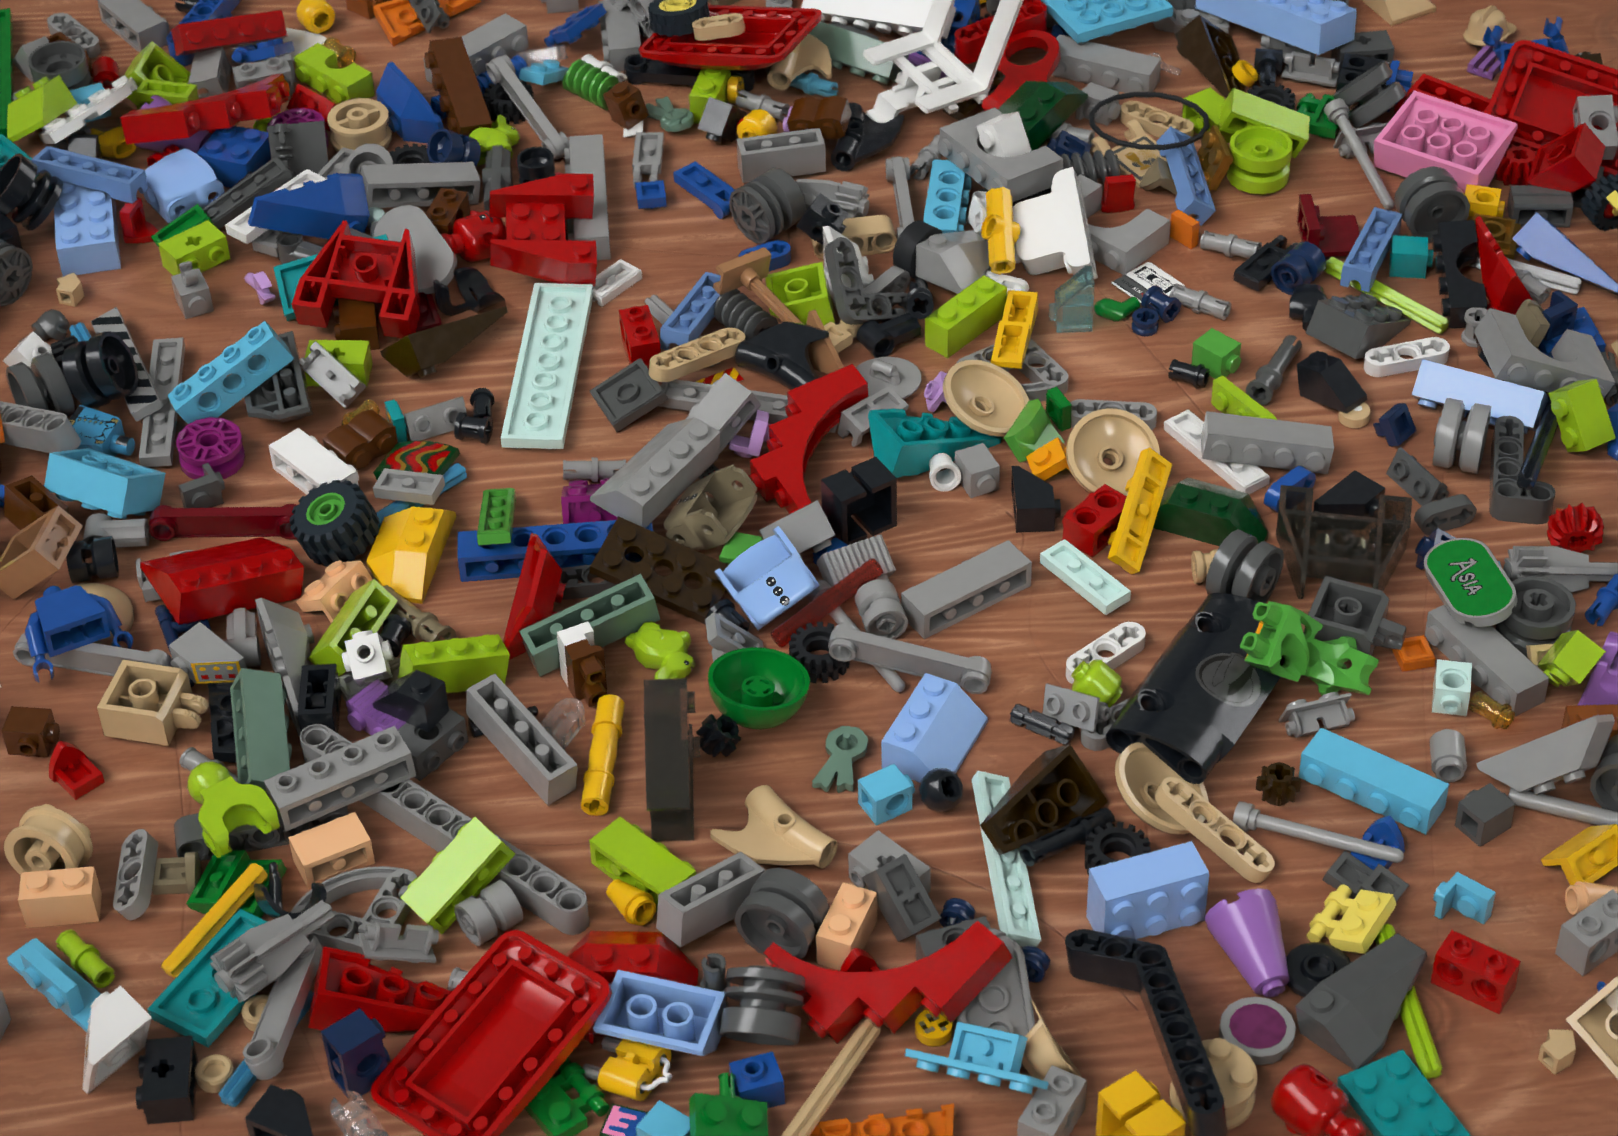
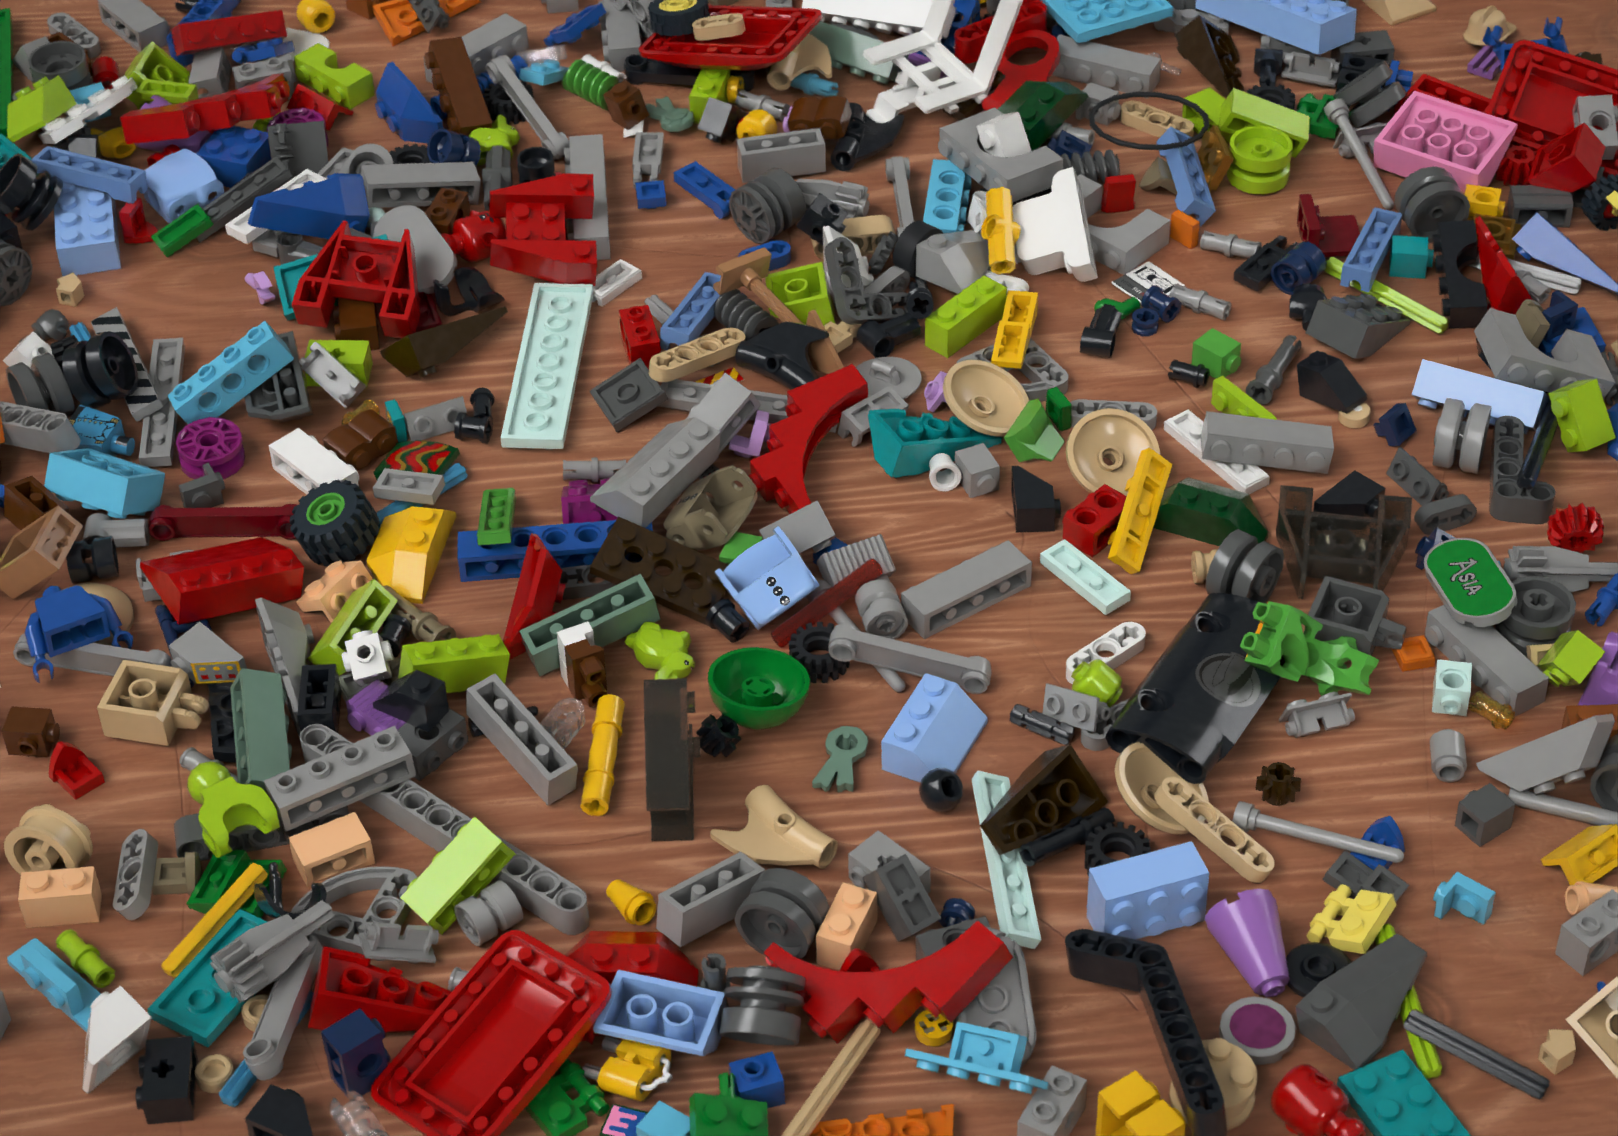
lime brick [158,220,231,276] -> none
light grey brick [171,261,214,319] -> none
light grey piece [223,608,261,667] -> none
clear yellow bush [322,37,356,68] -> none
tan wheel [327,98,392,152] -> none
lime brick [589,816,696,912] -> none
light grey slope [705,612,764,662] -> none
black piece [821,457,897,545] -> none
medium azure brick [858,764,915,826] -> none
light grey pin [910,134,942,180] -> none
dark blue bush [1021,946,1050,983] -> none
tan piece [1022,999,1081,1080] -> none
light orange bracket [1026,437,1072,481] -> none
clear light blue slope [1049,266,1095,333] -> none
tan flag [1090,119,1167,188] -> none
yellow tile [1232,60,1259,87] -> none
blue beam [1264,466,1316,513] -> none
medium azure brick [1298,727,1449,834] -> none
white beam [1363,337,1450,377] -> none
red brick [1430,930,1521,1014] -> none
light grey bush [1461,308,1488,348] -> none
none -> dark grey gear [868,231,897,275]
none -> black piece [1080,304,1122,358]
none -> black axle [1404,1009,1550,1099]

